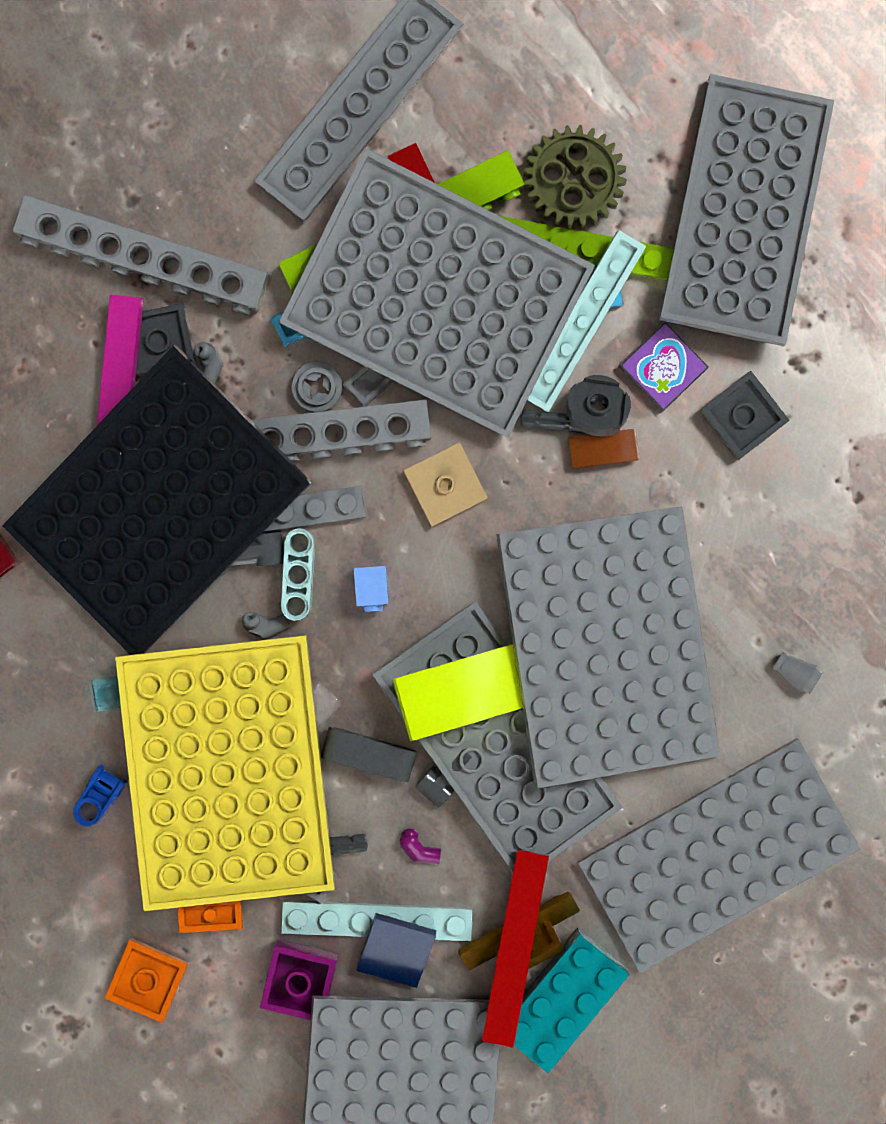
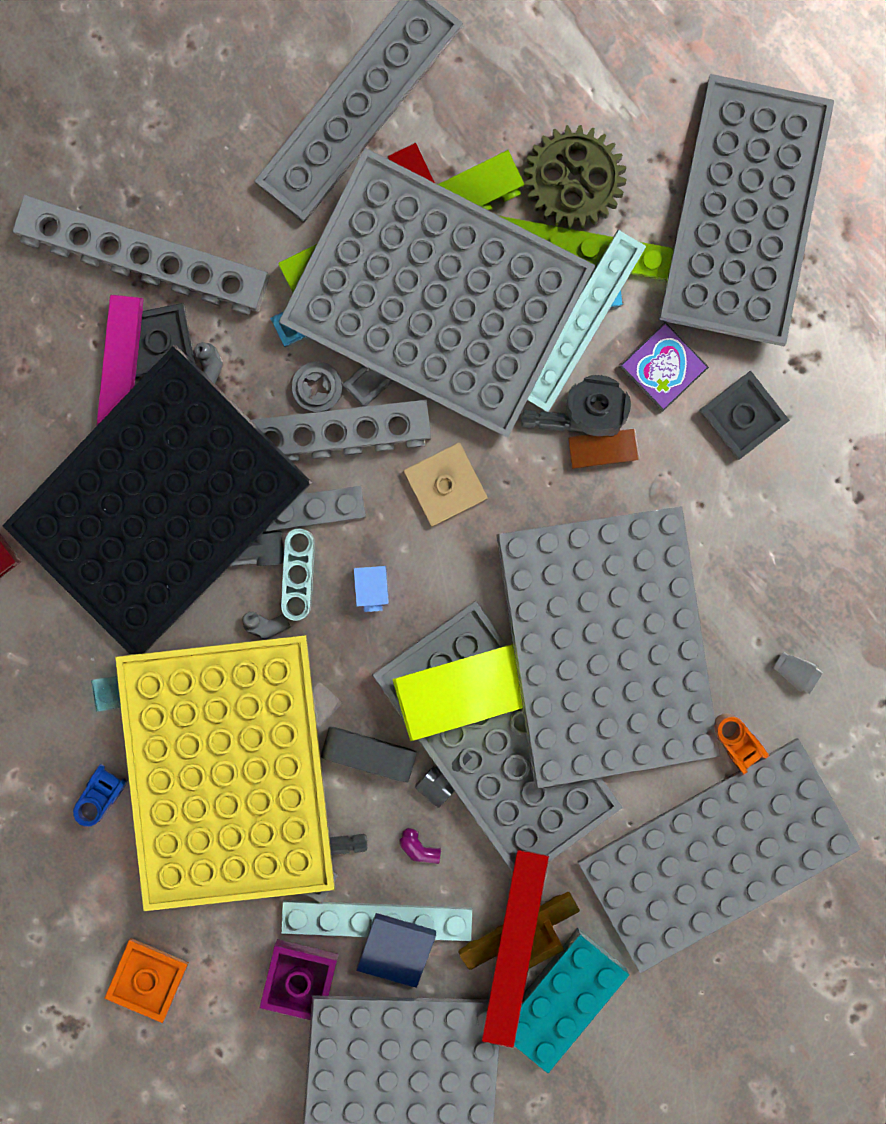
orange plate [178,900,243,933] -> none
none -> orange piece [715,713,769,775]

